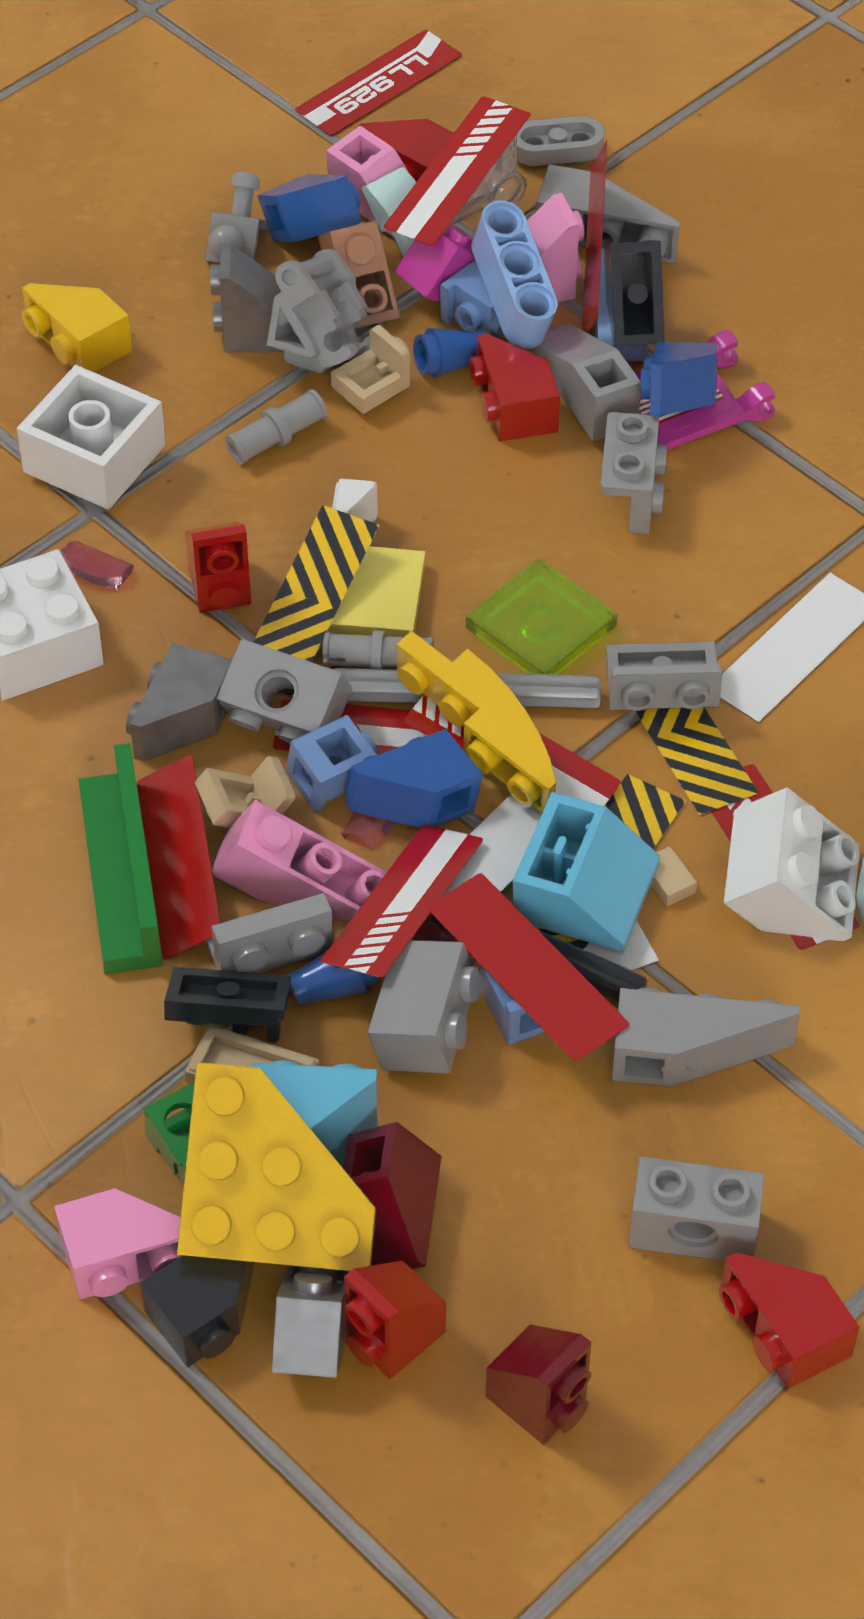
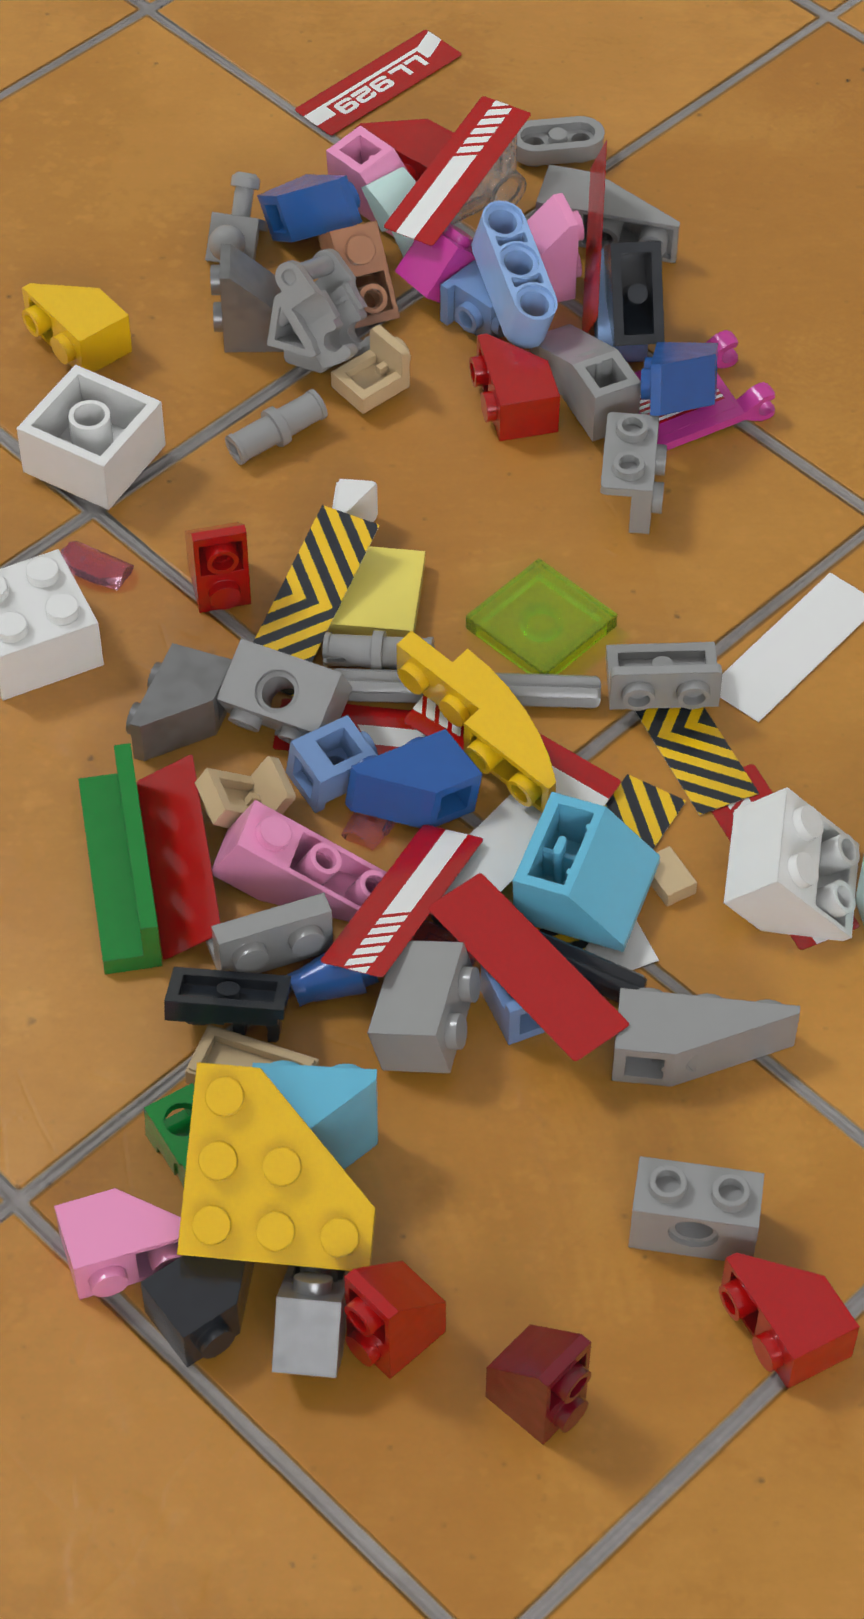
dark red slope [343,1122,442,1270] -> none
blue cone [413,328,486,378] -> none

